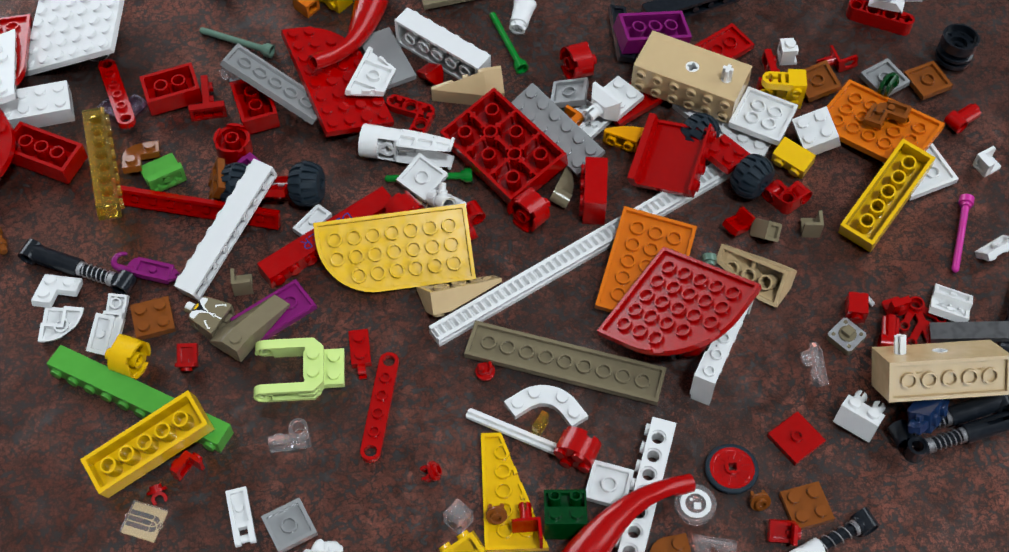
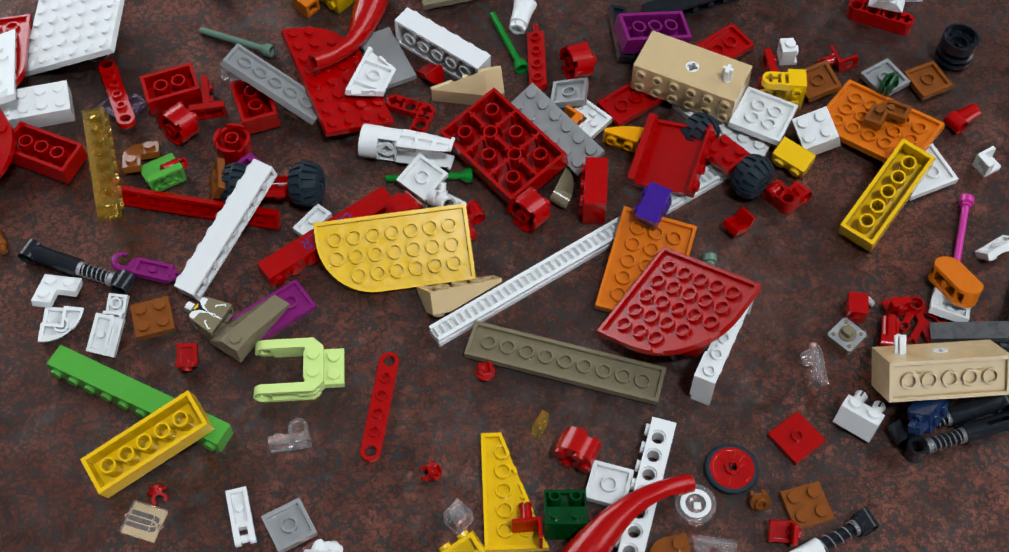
yellow brick [105,334,151,379] -> none
red bracket [170,450,205,481] -> none
dark tan panel [230,268,254,296] -> none
red plate [348,329,372,380] -> none
white axle [466,408,557,455] -> none
dark orange plate [486,503,507,525] -> none
white plate [504,385,588,427] -> none
white plate [582,76,644,123] -> none
tan wedge [717,244,797,307] -> none
dark tan panel [750,218,783,242] -> none
dark tan panel [800,210,824,238] -> none
none -> red brick [157,102,199,145]
none -> red arm [160,157,188,170]
none -> red plate [527,23,548,91]
none -> dark purple brick [633,181,672,229]
none -> orange brick [928,256,984,308]

